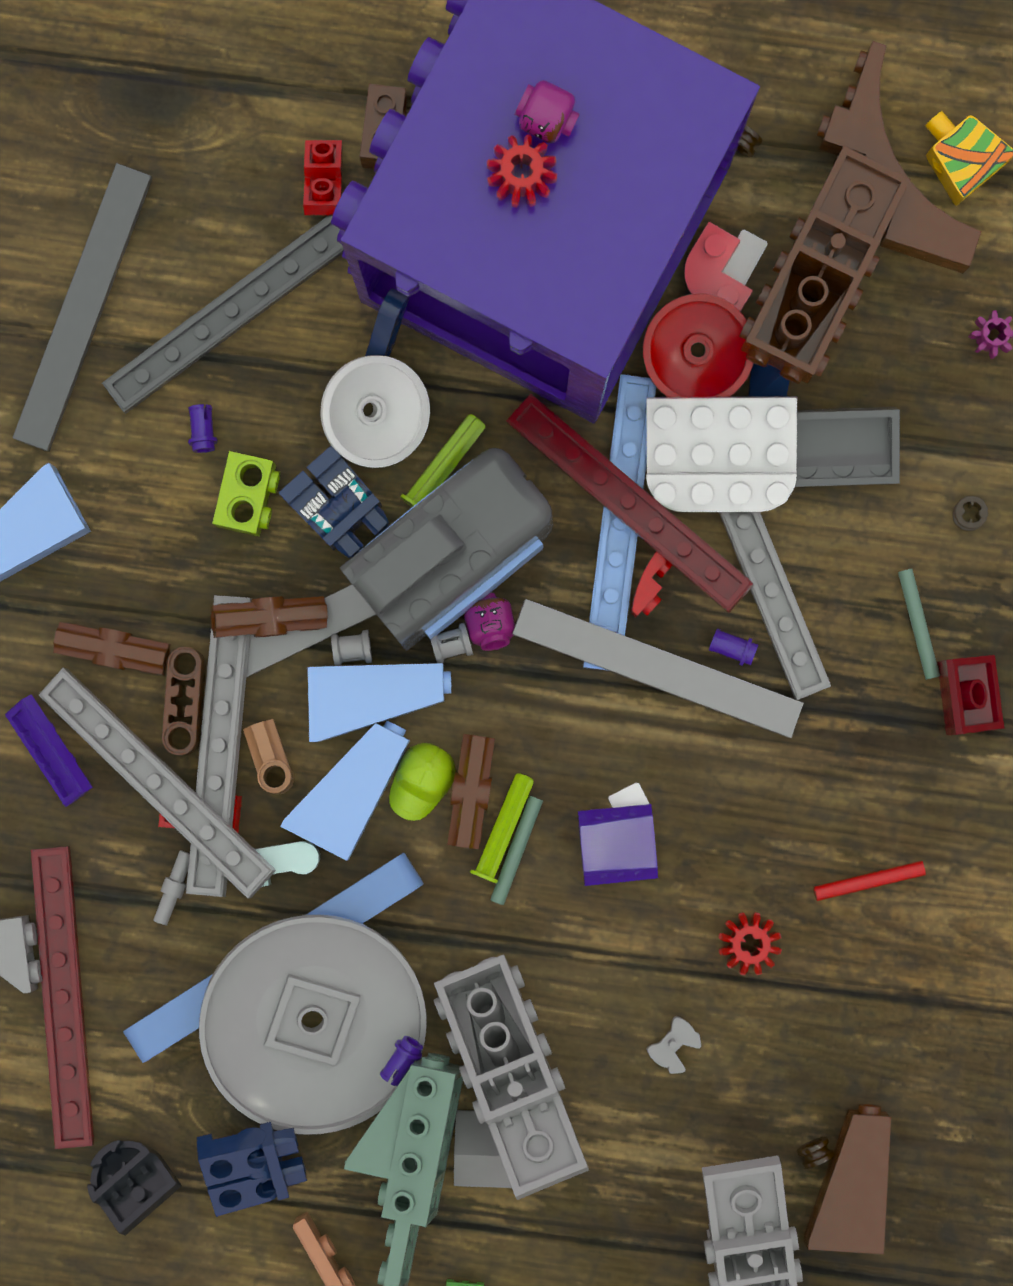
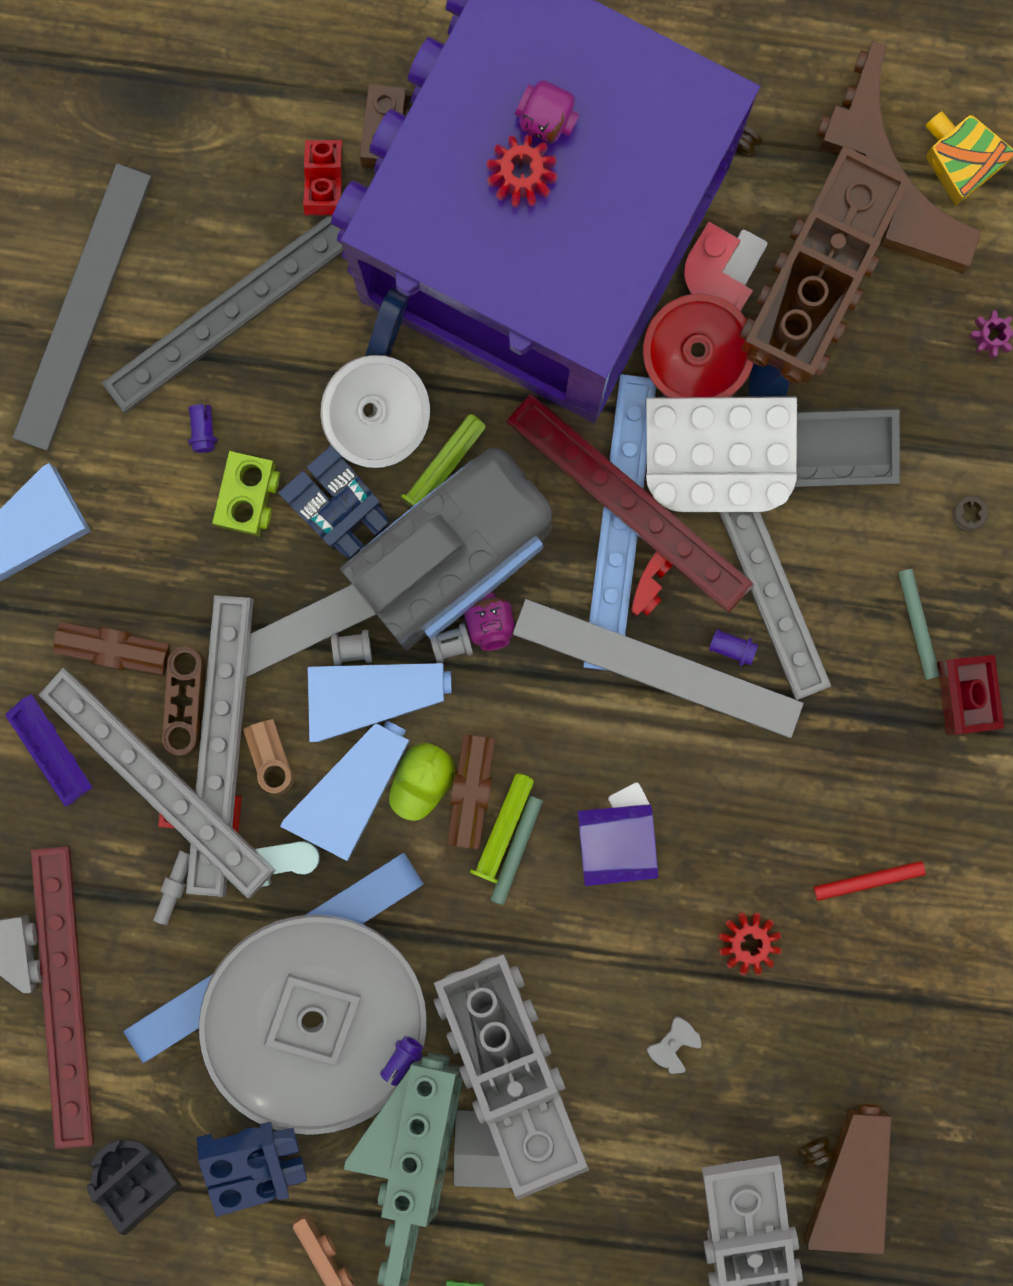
reddish brown piece [210,596,328,638] -> none

